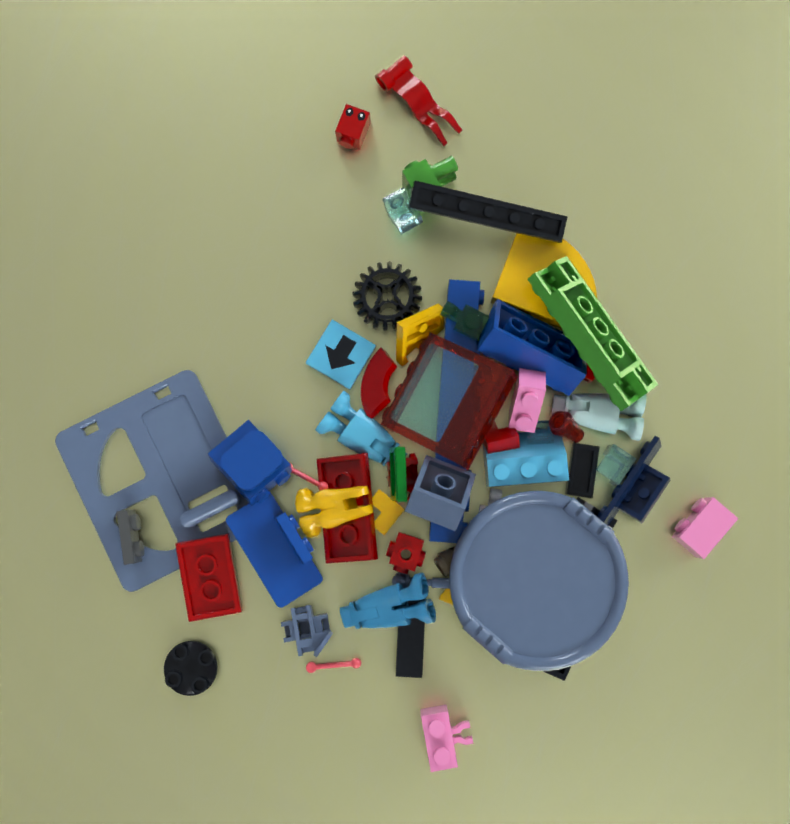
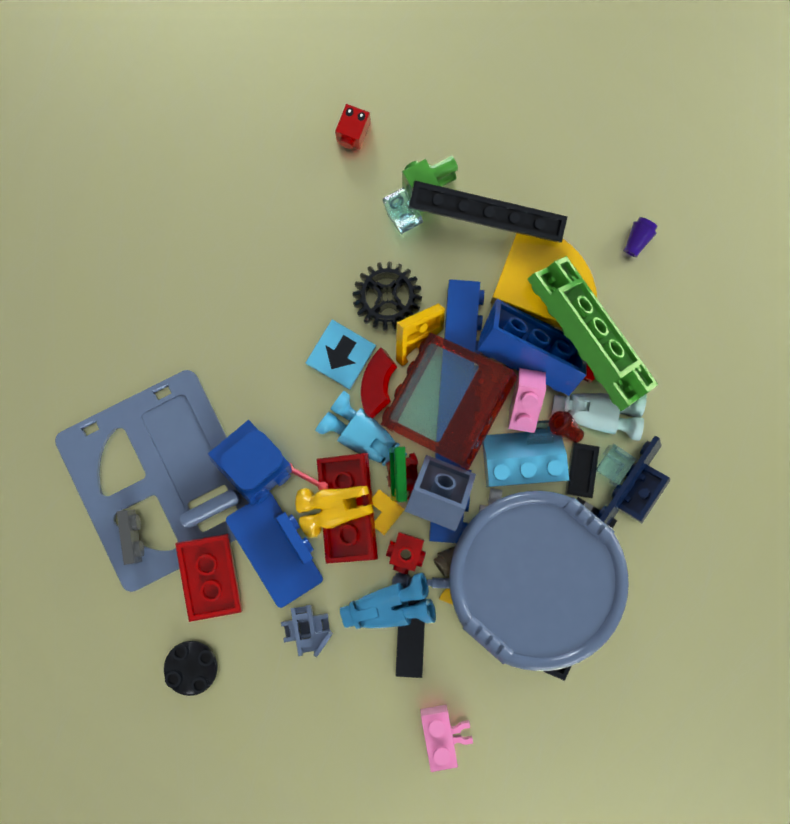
coral hinge [306,658,361,673] -> none
red flag [375,55,463,146] -> none
clear green plate [440,301,489,341] -> none
red piece [478,419,520,454] -> none
bright pink brick [672,497,739,559] -> none
none -> dark purple cone [623,217,658,258]

